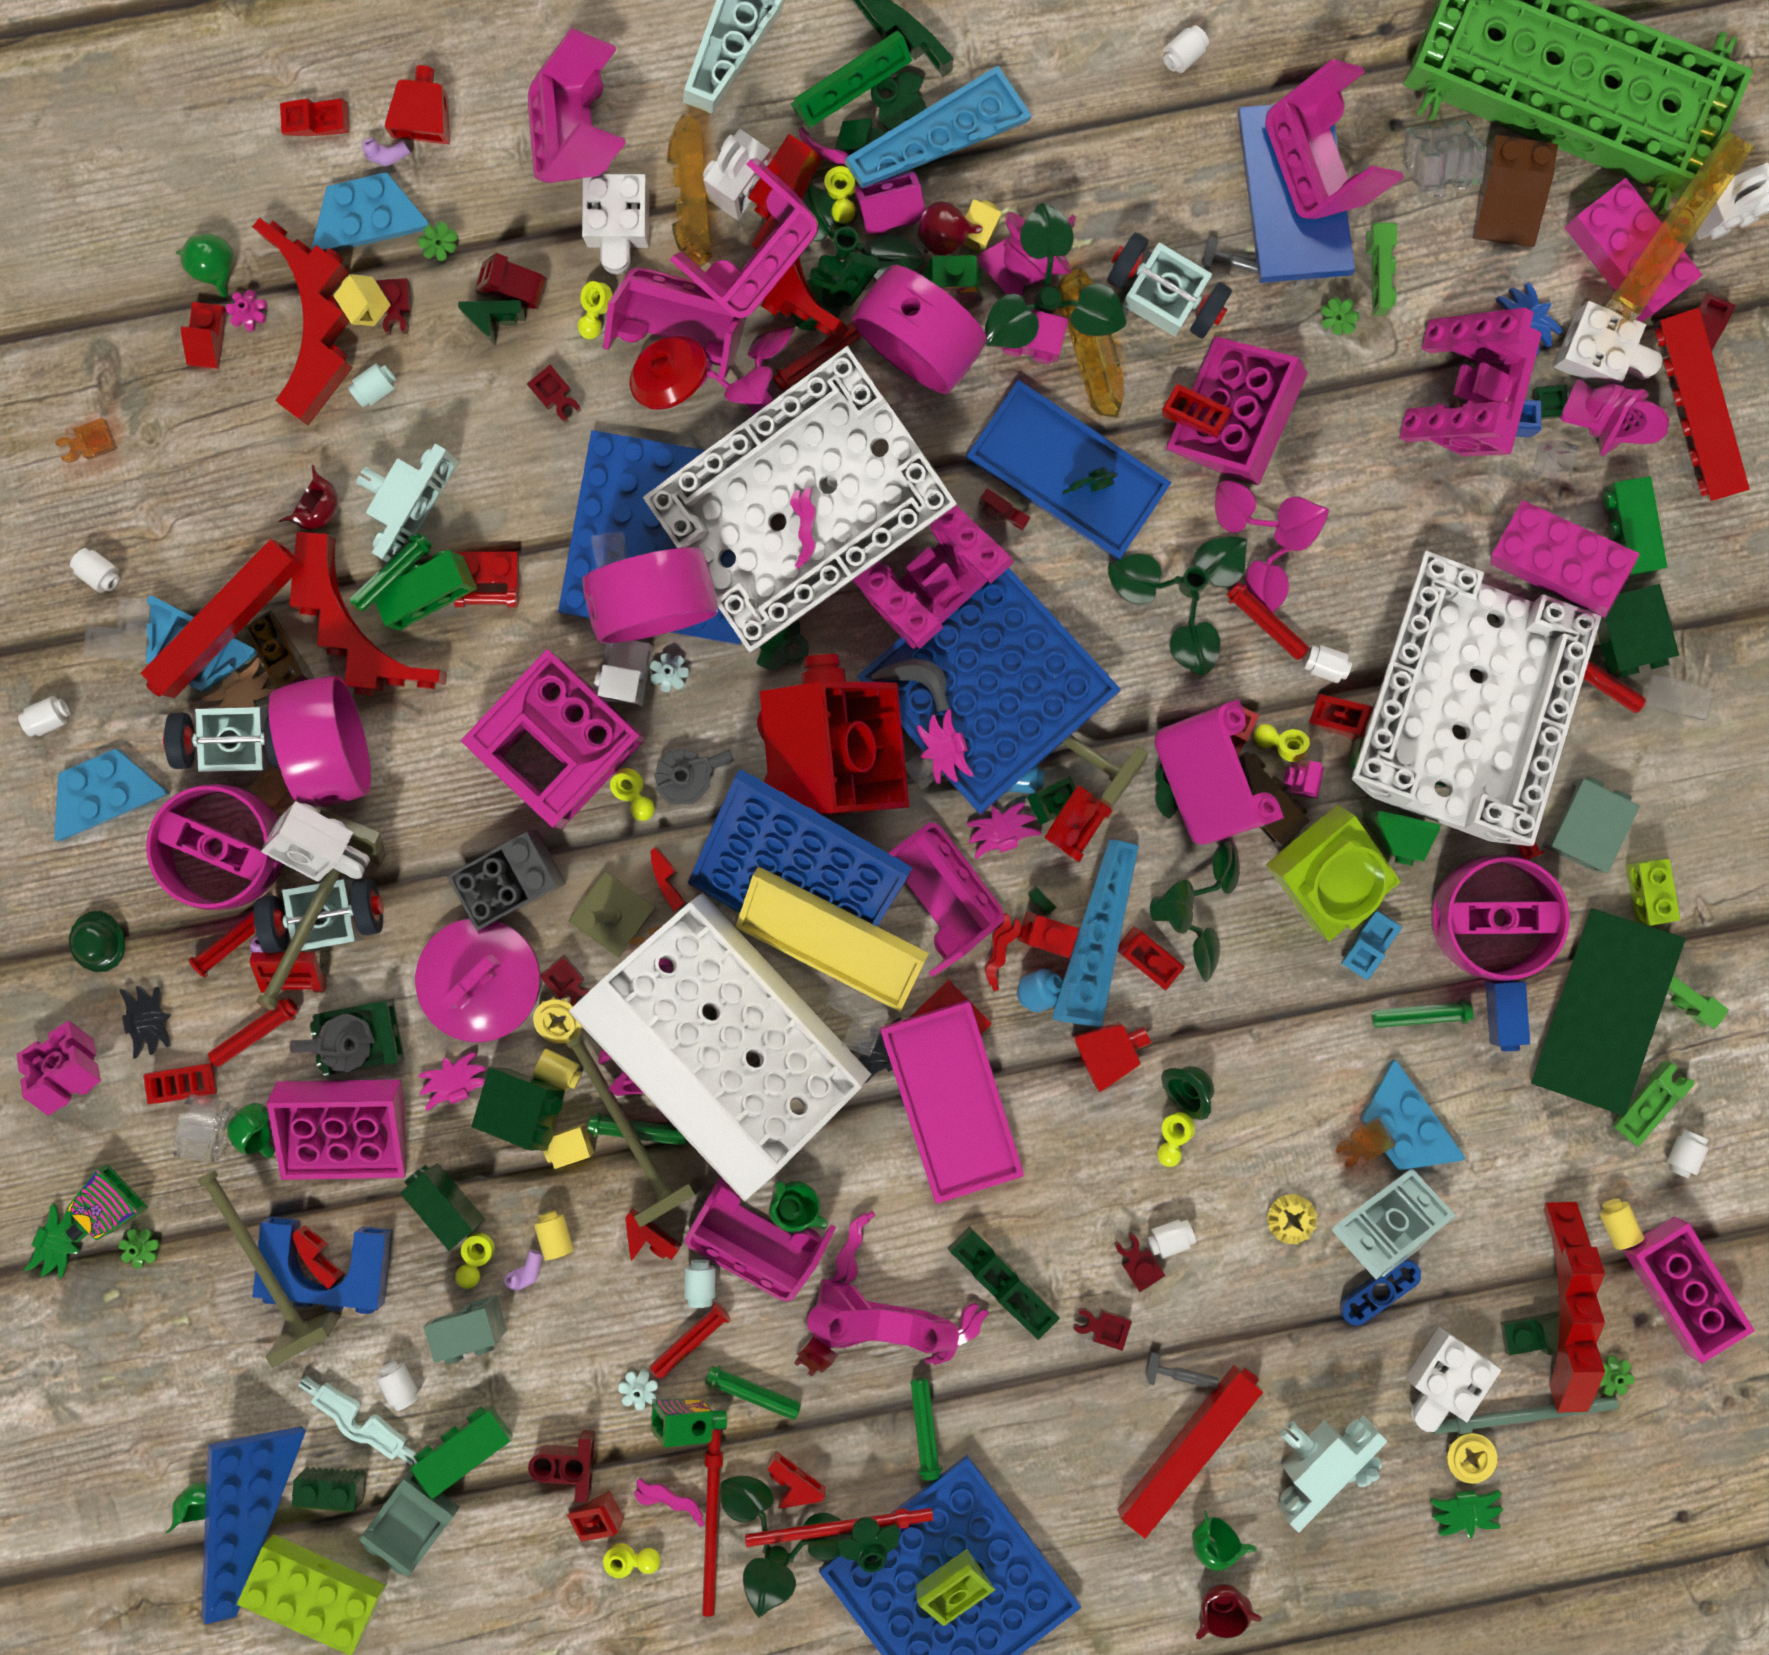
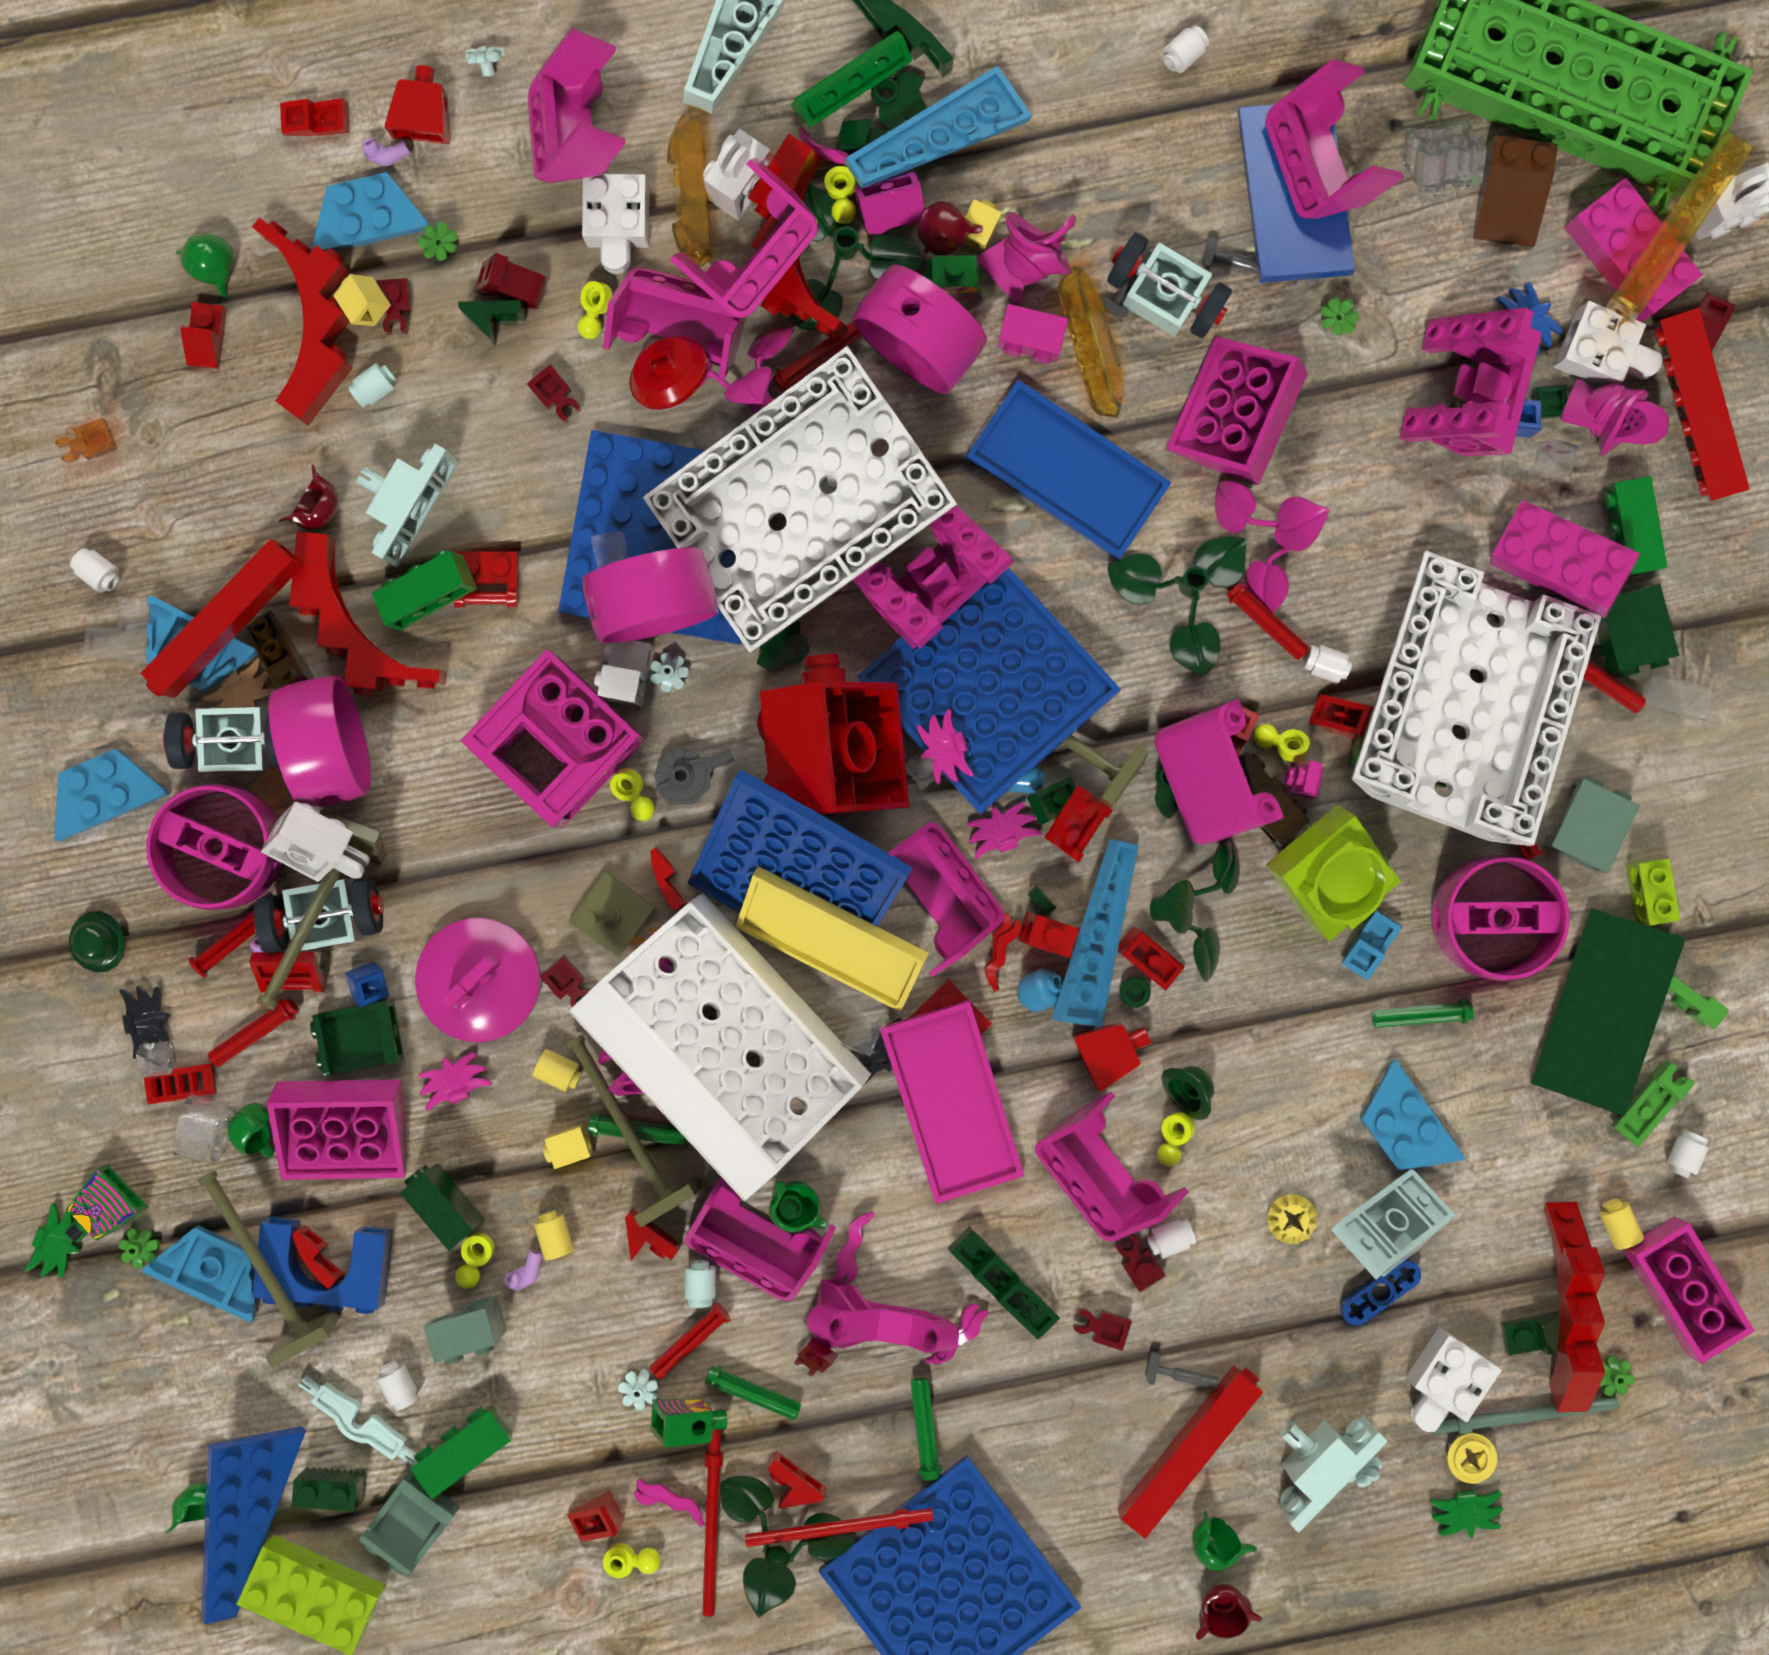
dark pink brick [16,1020,101,1116] -> none
white brick [18,696,70,737] -> none
dark pink plant [226,290,268,332] -> none
dark grey piece [290,1014,375,1073] -> none
green axle [349,533,432,612] -> none
dark grey slope [447,830,566,931] -> none
dark green brick [471,1067,565,1151] -> none
dark red tile [528,1430,595,1502] -> none
light yellow gear [533,997,583,1044] -> none
dark pink hair [790,487,816,569] -> none
dark green hinge [809,251,880,307] -> none
dark green plate [838,1517,900,1573] -> none
dark grey piece [871,658,950,712] -> none
lime slope [916,1549,995,1626] -> none
dark red plate [978,488,1030,531] -> none
dark green plant [985,203,1127,349] -> none
dark green plate [1062,467,1118,495] -> none
red slope [1162,383,1232,438] -> none
clear orange plate [1335,1117,1396,1167] -> none
green slope [1363,811,1441,866] -> none
bright green plate [1366,222,1397,316] -> none
blue brick [1485,980,1530,1051] -> none
none -> clear slope [136,1041,176,1077]
none -> dark azure wing [142,1225,256,1323]
none -> blue slope [345,962,389,1007]
none -> light aqua plant [465,46,505,76]
none -> dark pink windscreen [1035,1092,1188,1242]
none -> dark green tile [1119,976,1151,1008]

